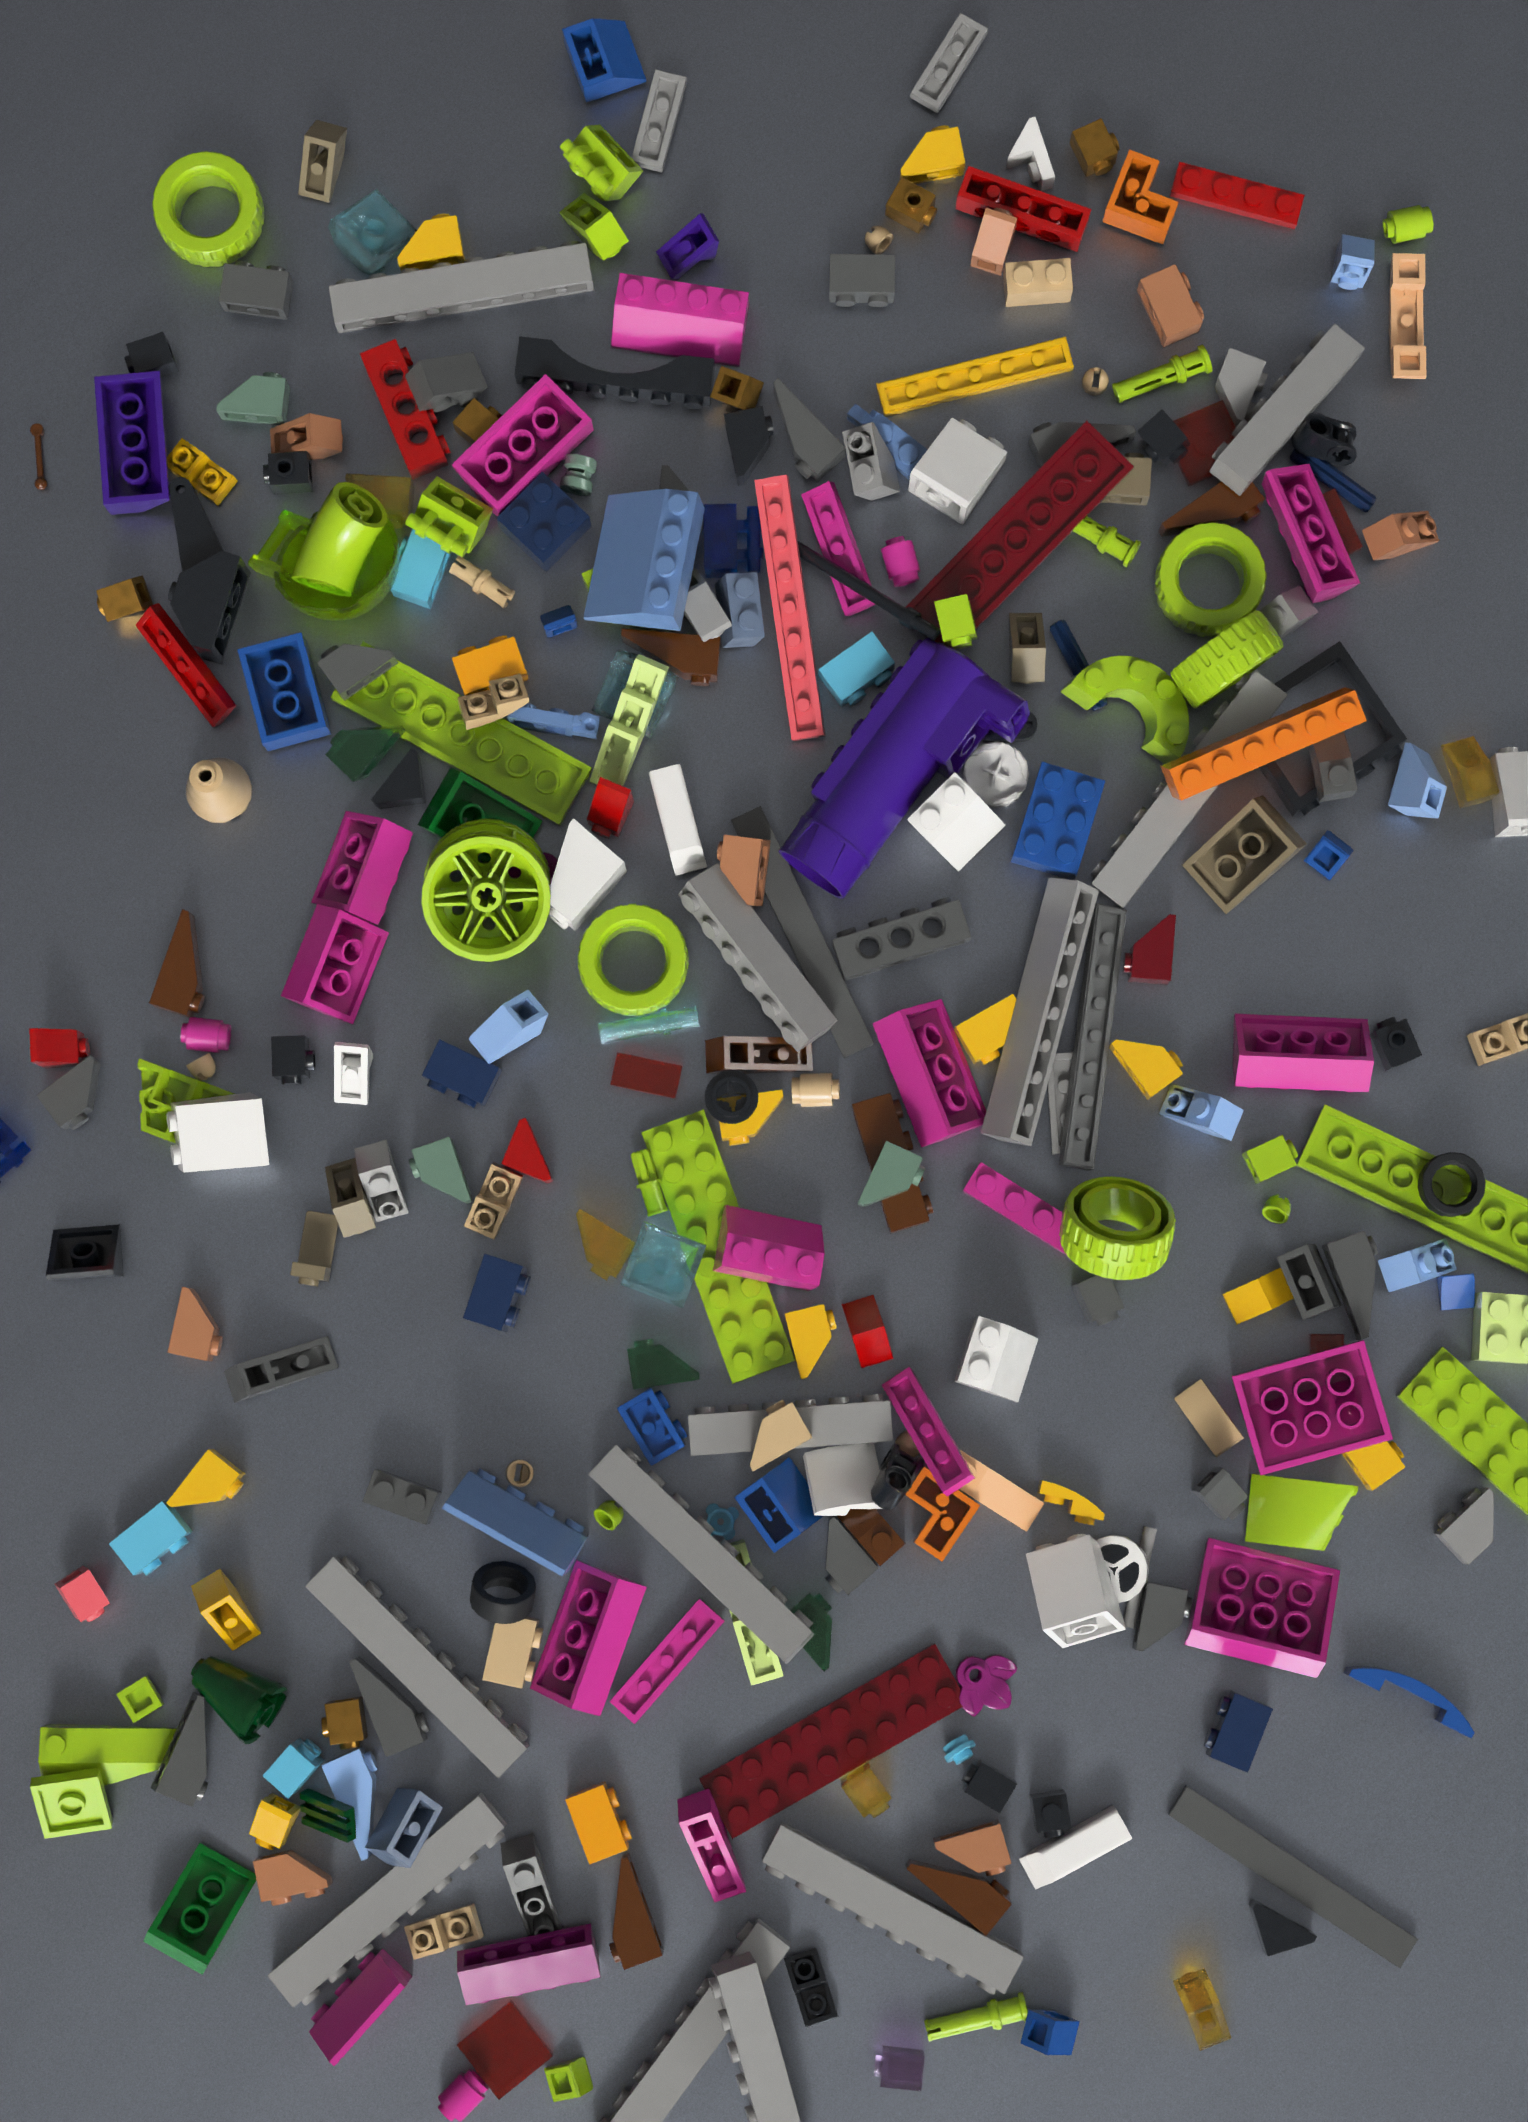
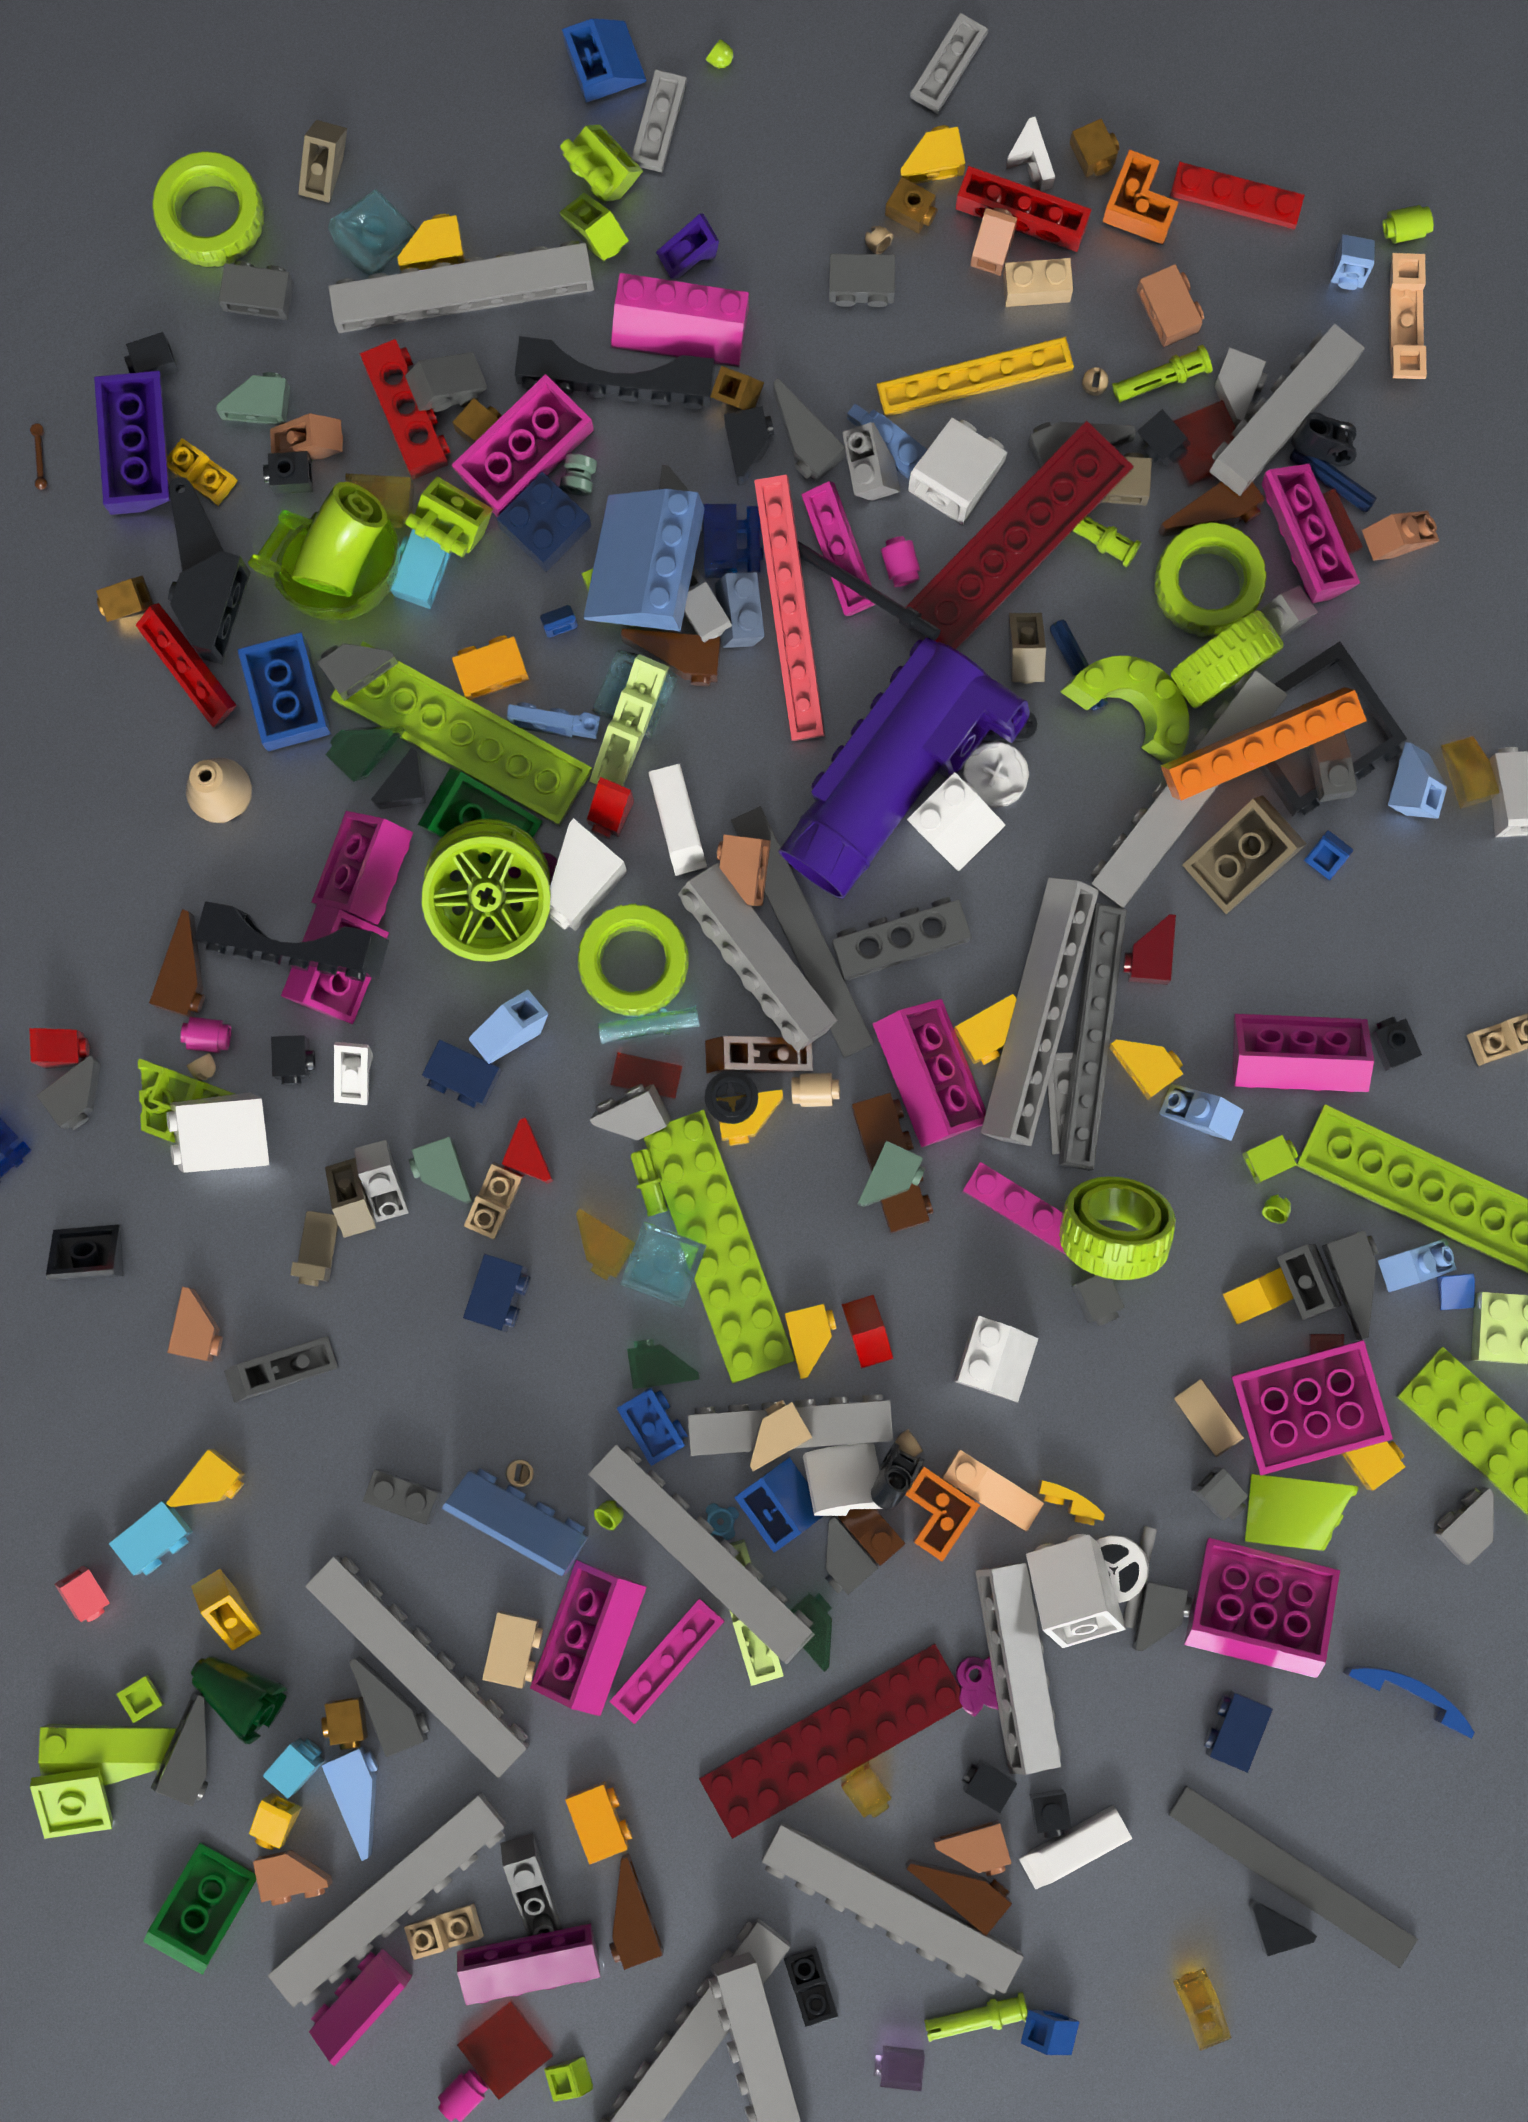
dark green tile [299,1788,356,1843] -> none
sand blue brick [365,1788,443,1868] -> none
tan pin [449,556,515,609] -> none
tan slope [458,674,529,730] -> none
black tyre [470,1561,536,1624] -> none
dark pink slope [677,1789,746,1903] -> none
dark pink slope [713,1205,825,1291] -> none
medium azure brick [818,632,895,707] -> none
dark pink plate [882,1367,975,1496] -> none
lime piece [934,594,978,650] -> none
medium azure plate [943,1734,976,1765] -> none
blue brick [1011,762,1105,880] -> none
black tyre [1418,1152,1486,1217] -> none
none -> black arch [195,901,389,982]
none -> light grey slope [590,1084,672,1140]
none -> lime hinge [706,39,733,68]
none -> light grey brick [975,1562,1061,1775]

